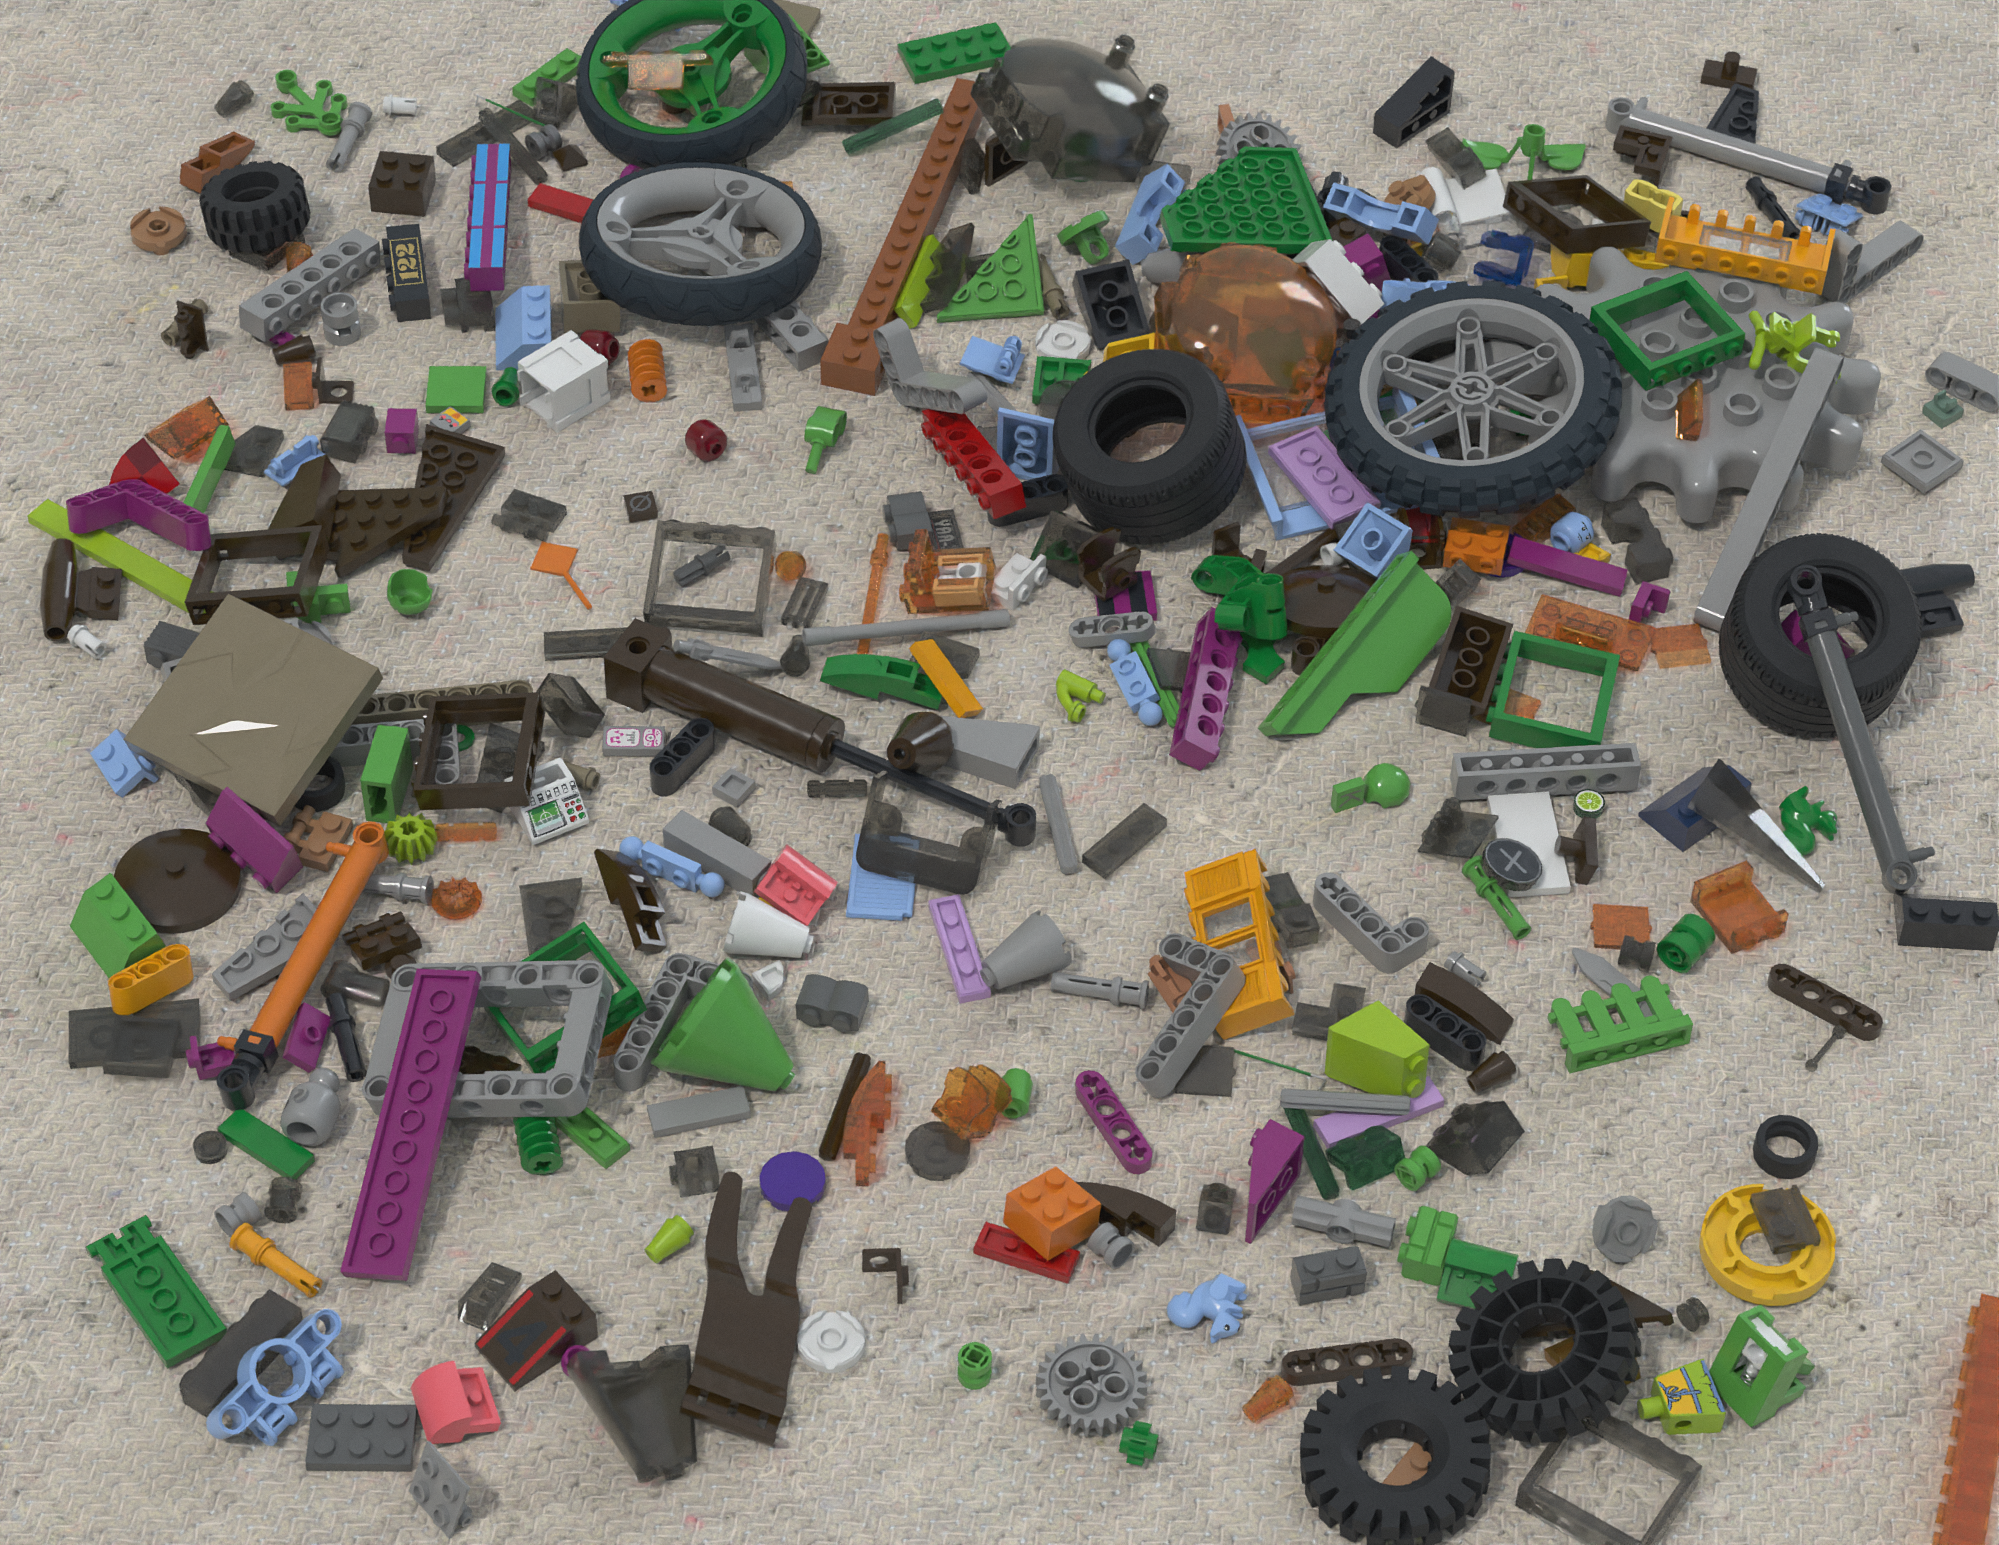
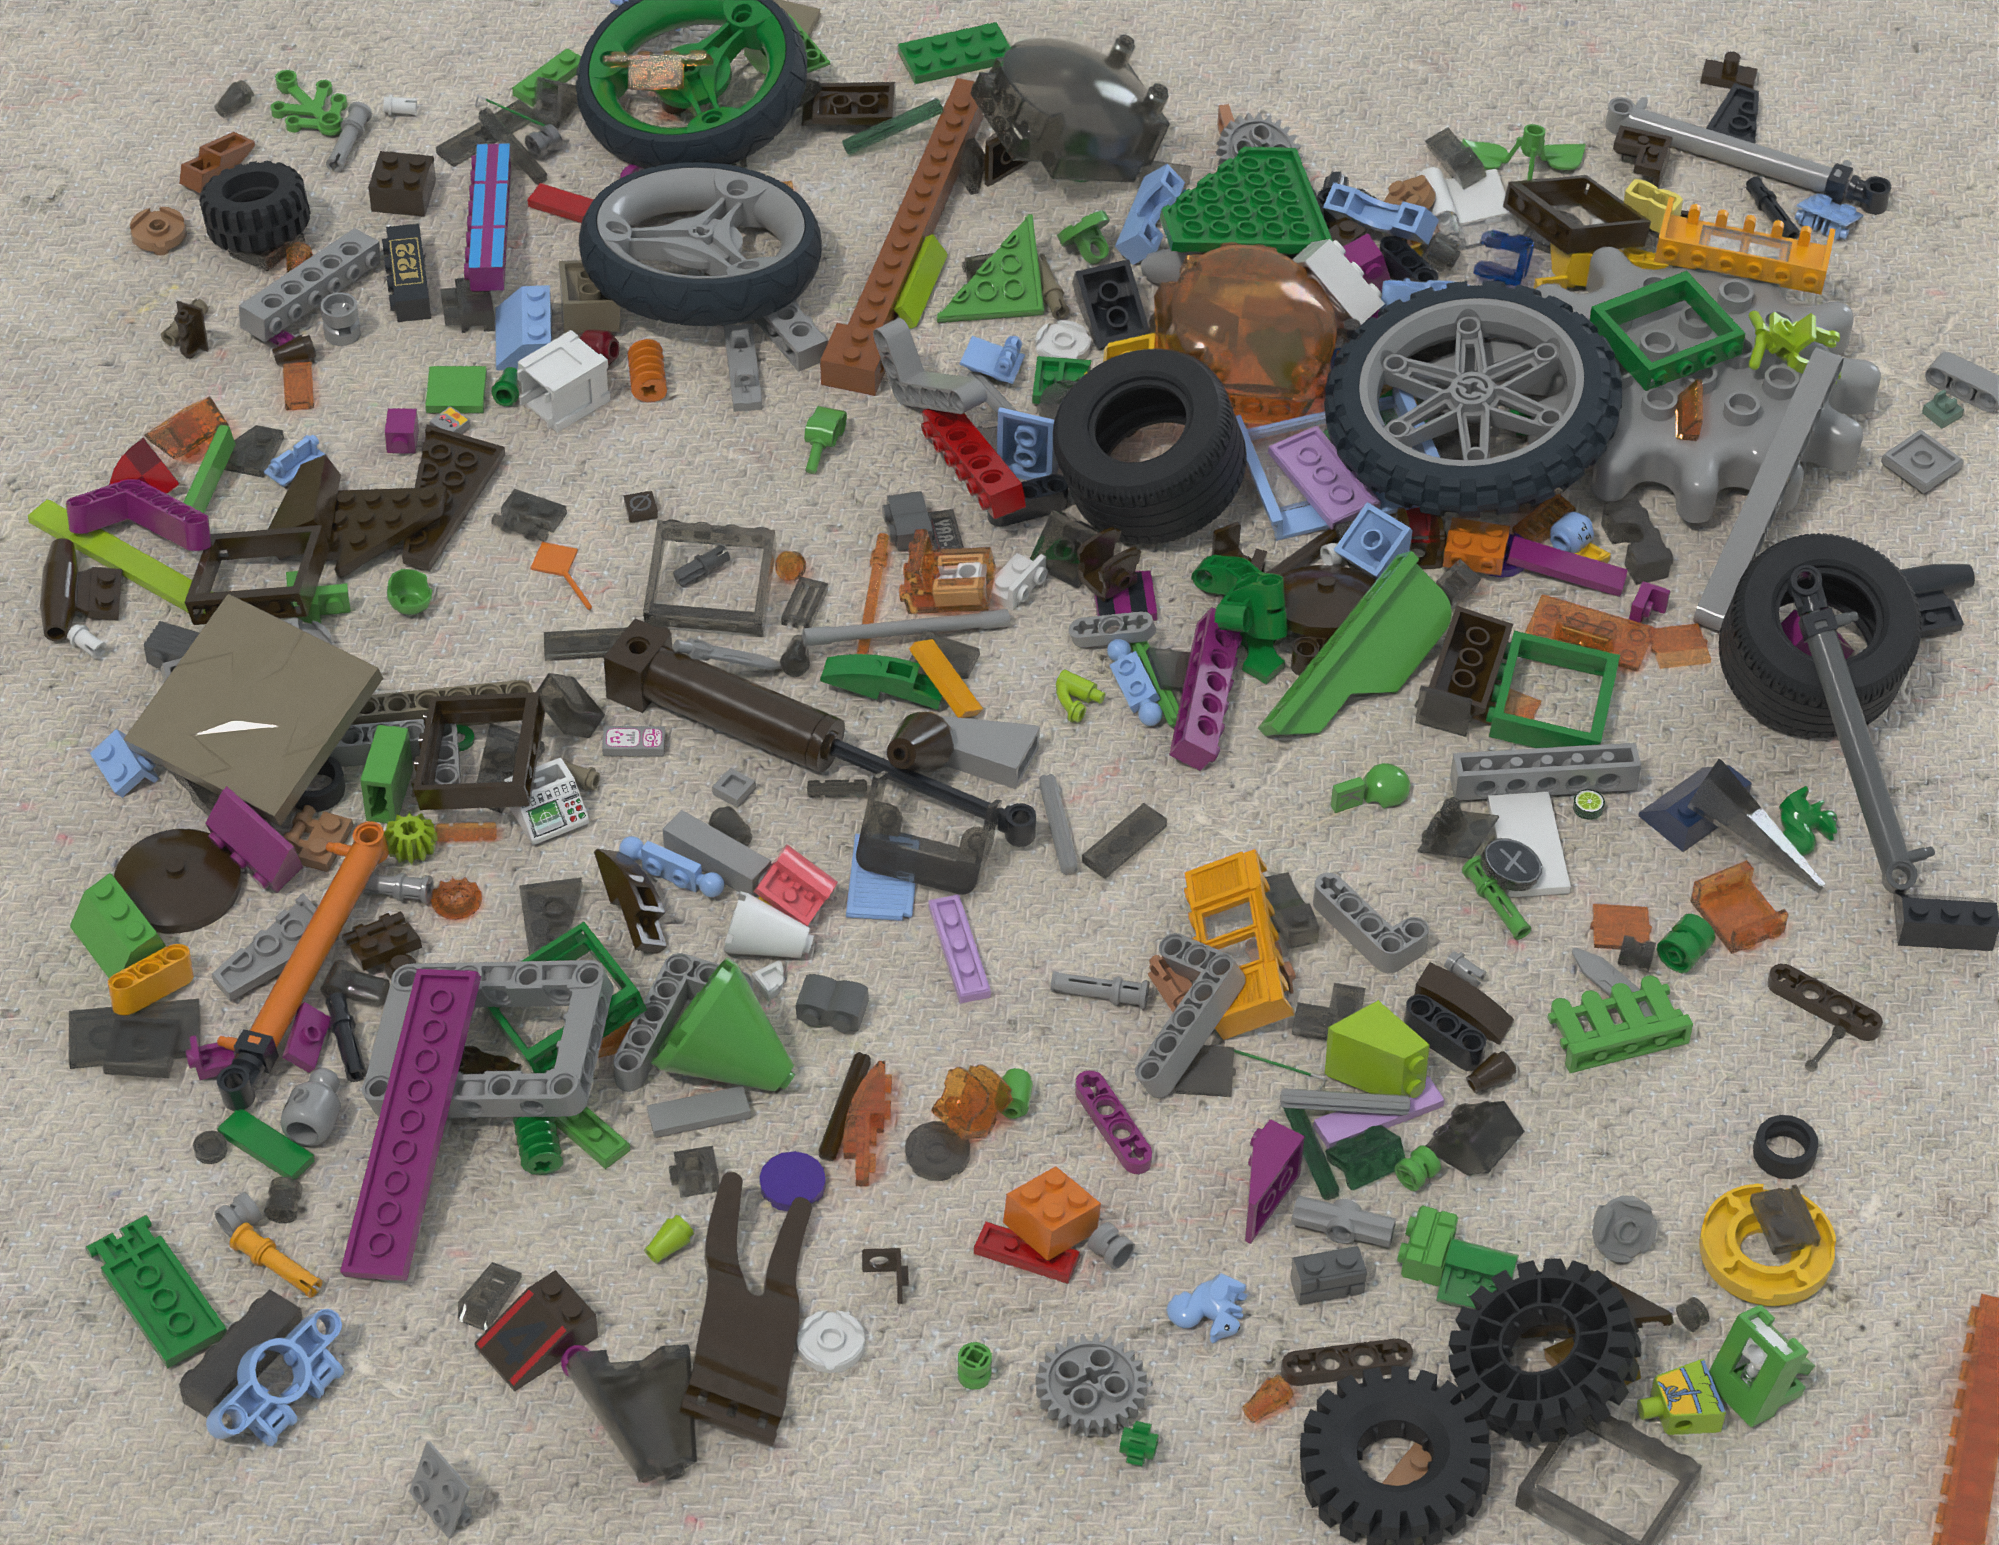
dark grey plate [305,1404,418,1472] -> none
dark brown bracket [312,357,354,404] -> none
clear smoke brick [320,399,379,463] -> none
coral brick [410,1361,501,1444] -> none
dark brown slope [552,144,588,172] -> none
black beam [649,718,715,796] -> none
dark red head [685,419,727,462] -> none
clear smoke slope [920,222,975,313] -> none
light grey cone [980,910,1072,989] -> none
dark brown slope [1076,1182,1176,1247] -> none
clear smoke bracket [1196,1183,1237,1235] -> none
black wedge [1373,56,1455,149] -> none
dark brown tile [1554,816,1598,885] -> none
light grey beam [1822,221,1924,304] -> none

